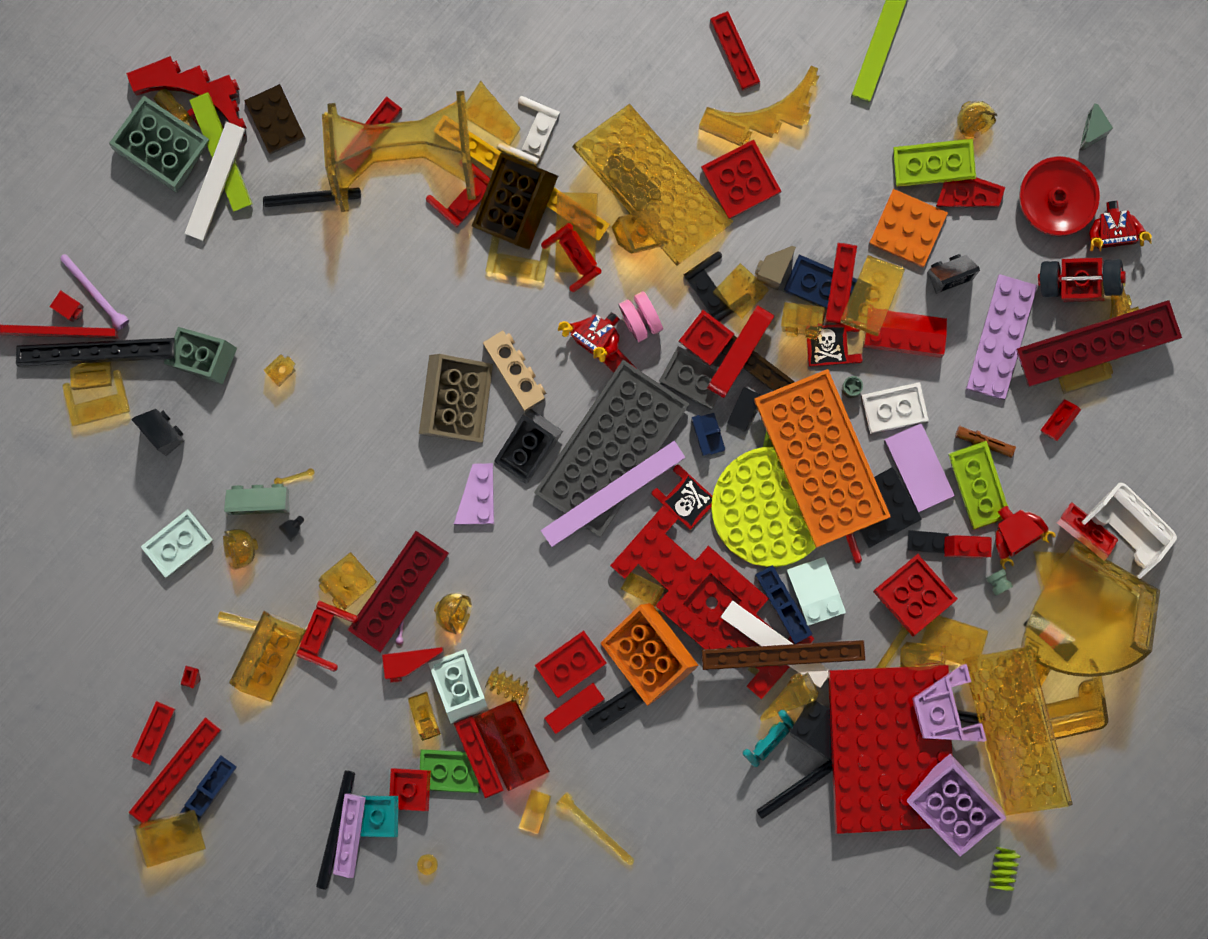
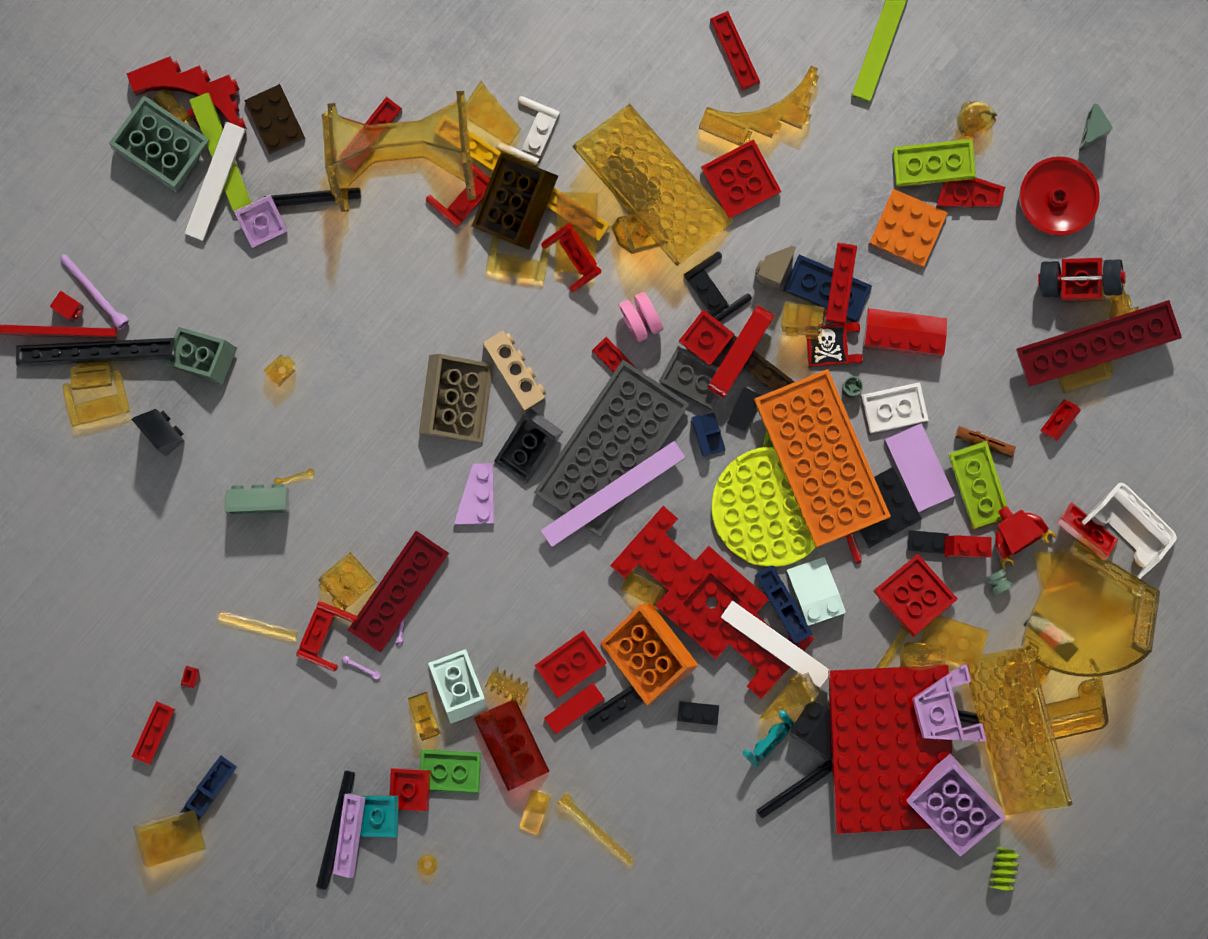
red tile [128,717,221,825] -> none
light aqua plate [141,509,214,578] -> none
clear yellow cylinder [223,529,258,570] -> none
clear yellow slope [229,611,306,702] -> none
black piece [278,516,304,542] -> none
red slope [382,647,444,683] -> none
clear yellow cylinder [434,593,472,634] -> none
red tile [454,716,504,799] -> none
torso [558,312,620,363] -> none
flag [651,465,712,530] -> none
reddish brown tile [702,640,865,670] -> none
clear yellow hinge [713,263,769,319] -> none
clear yellow tile [840,255,905,336] -> none
black slope [927,254,980,294] -> none
lavender plate [966,274,1037,400] -> none
torso [1089,201,1152,251] -> none
none -> lavender plate [234,195,288,248]
none -> lavender hinge [342,656,381,679]
none -> black plate [677,701,719,726]

